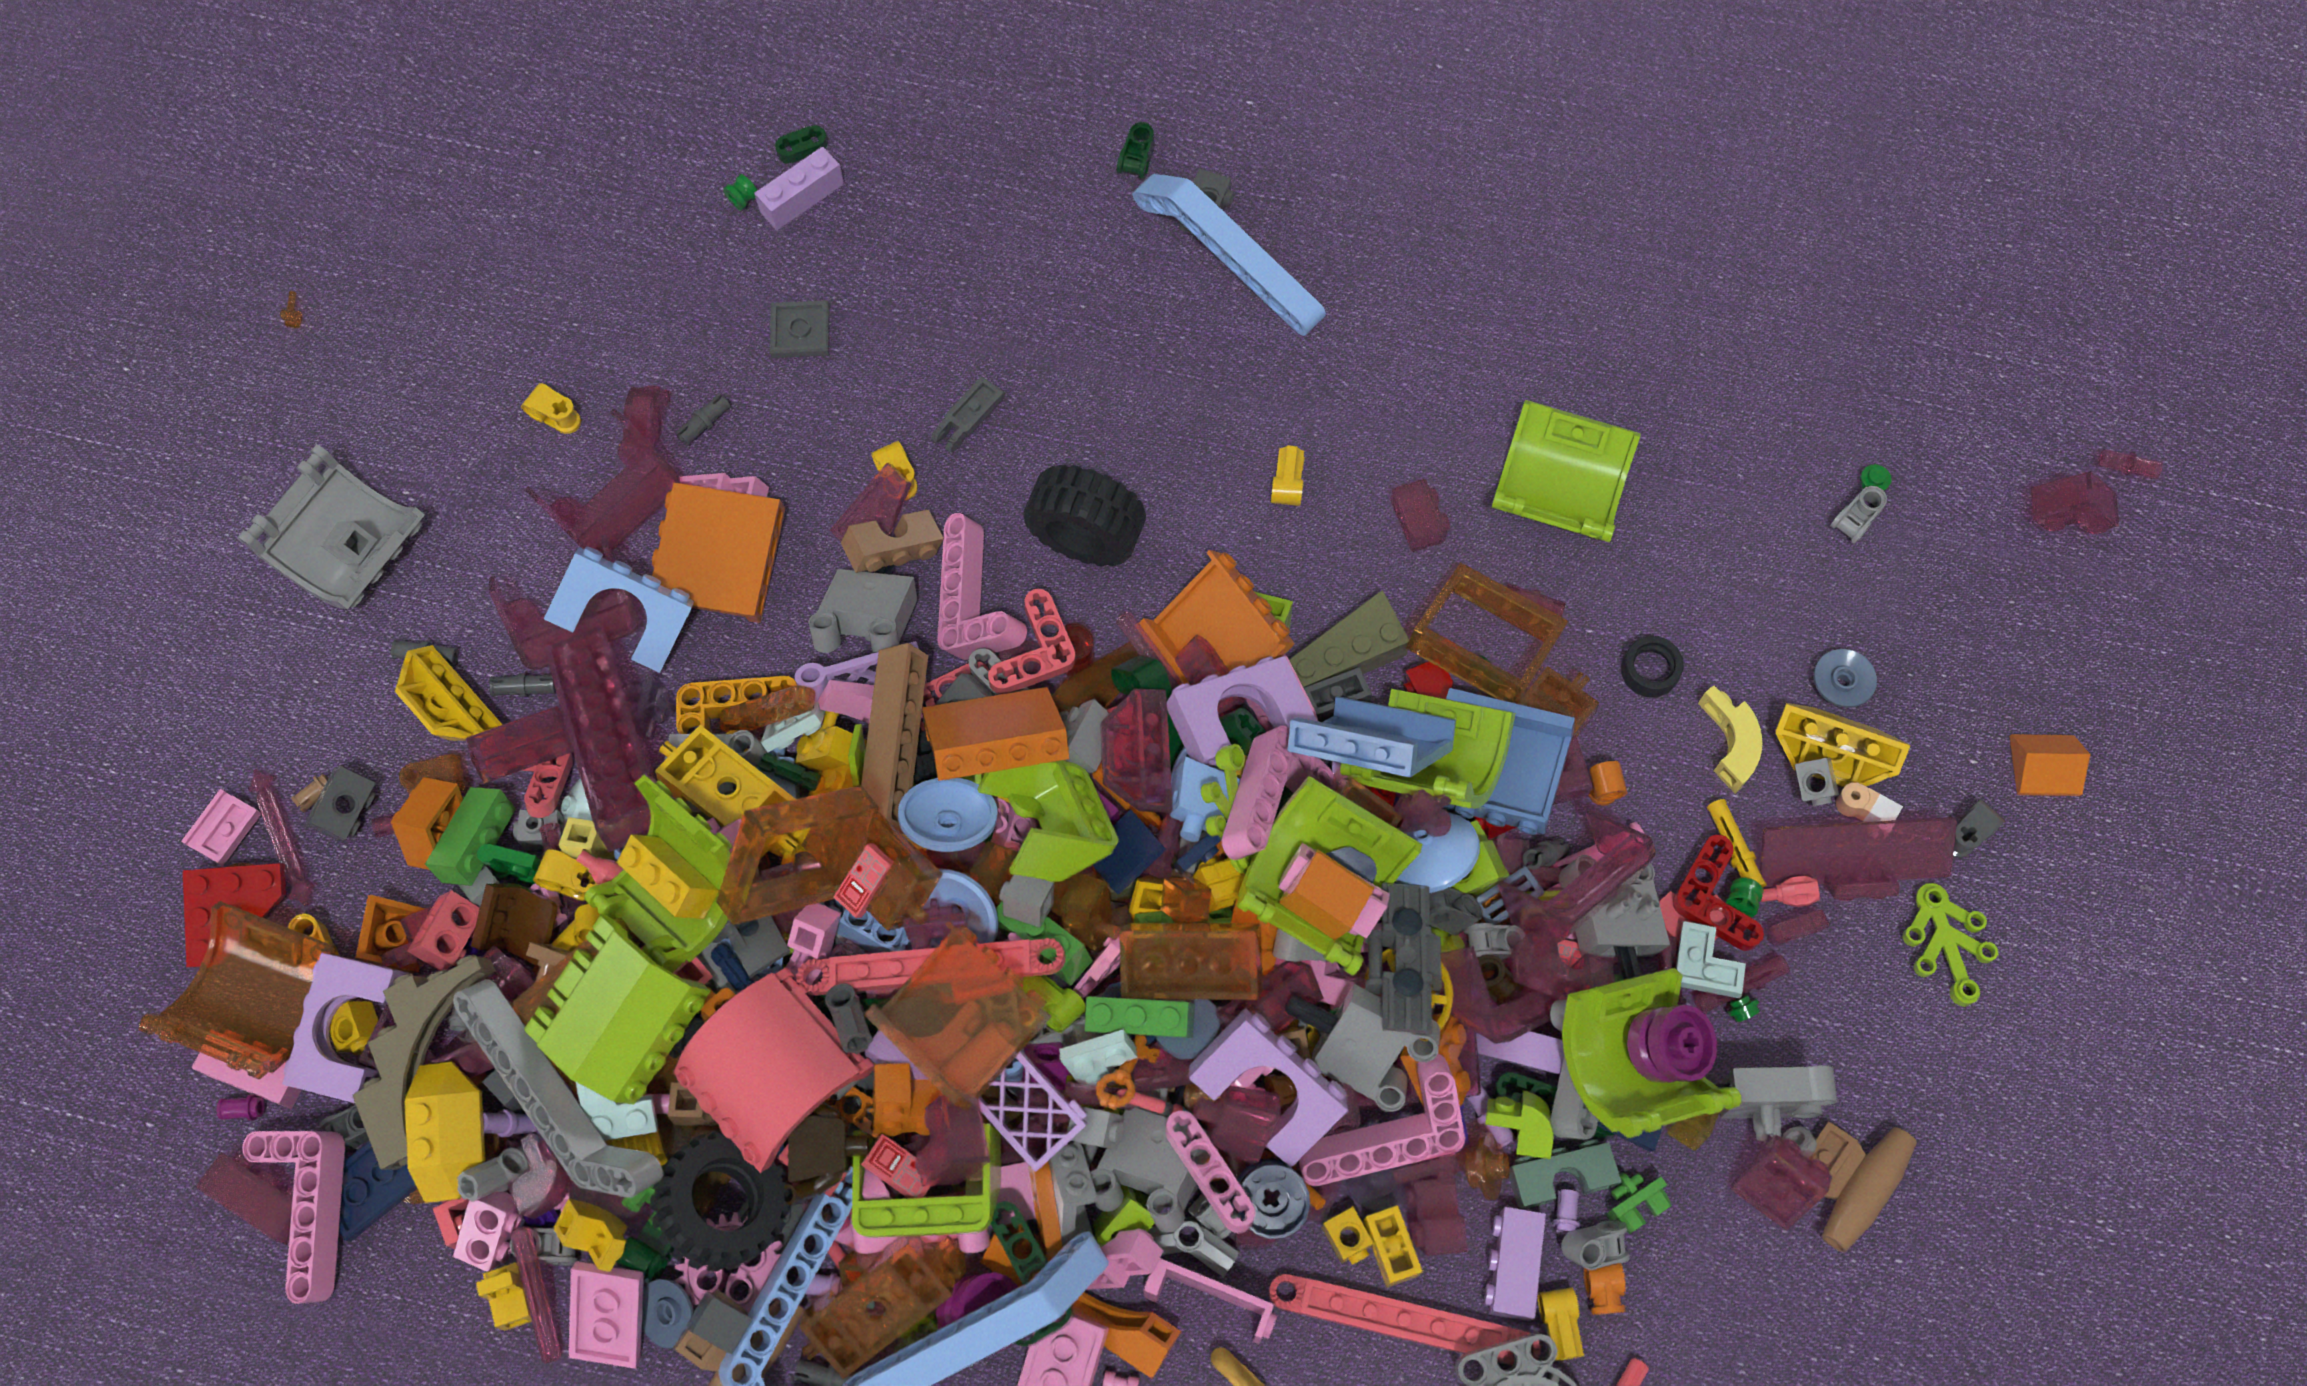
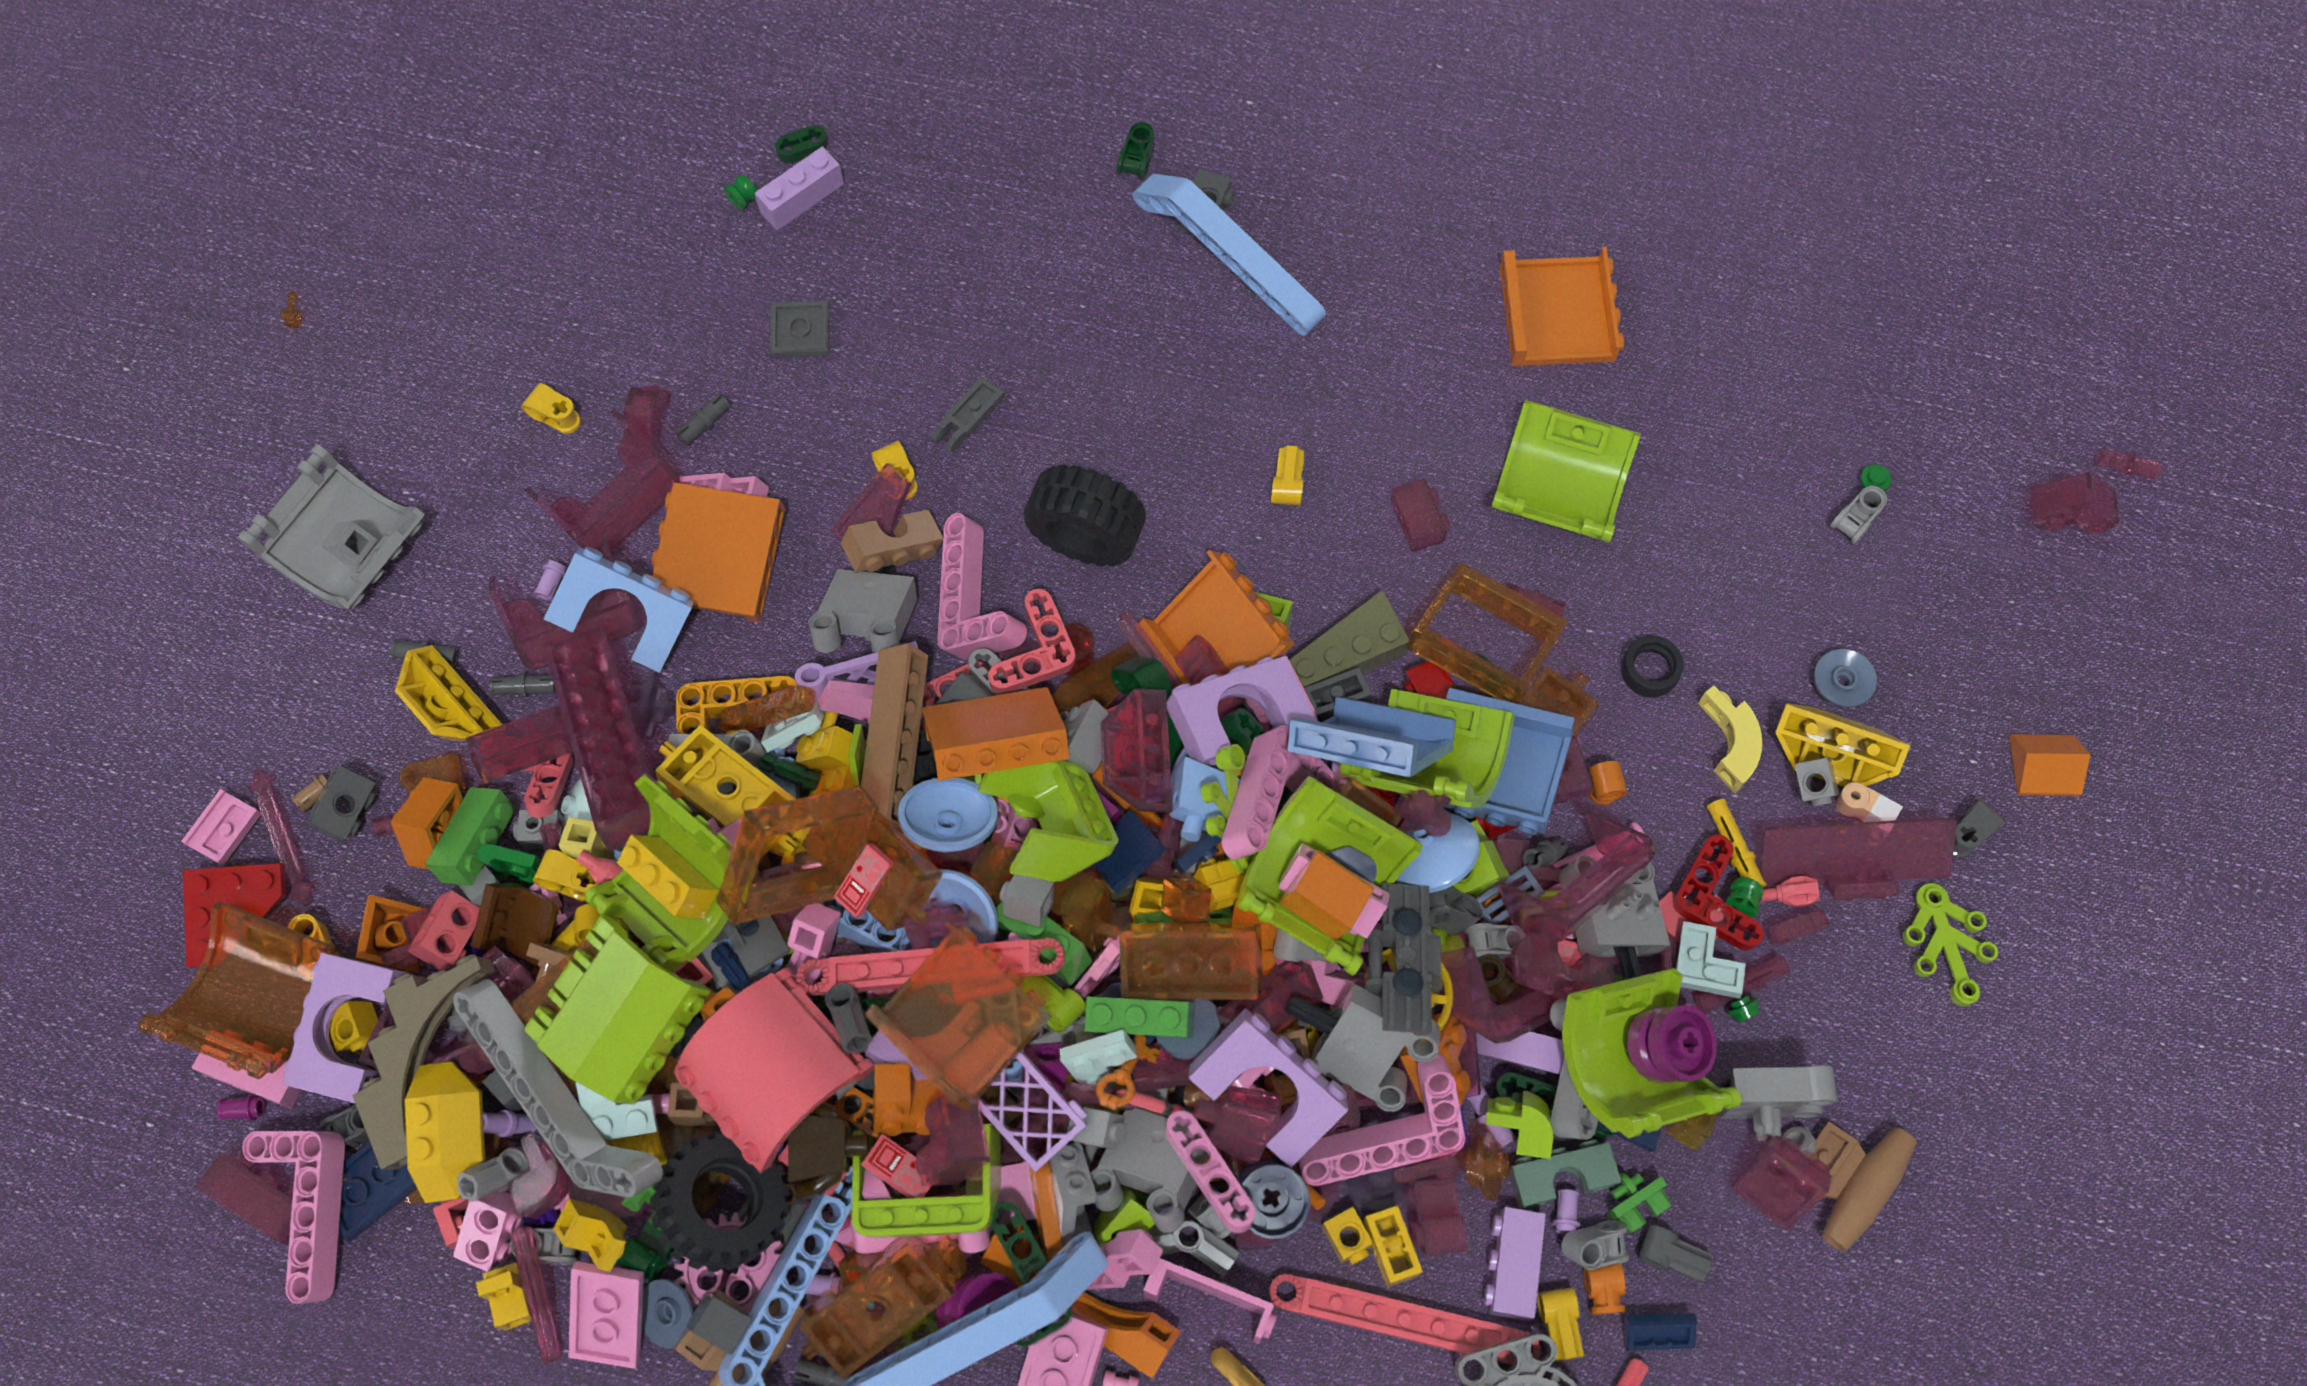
none -> lavender pin [534,560,566,601]
none -> orange panel [1499,246,1624,366]
none -> dark blue plate [1623,1313,1697,1351]
none -> dark grey piece [1638,1225,1713,1283]

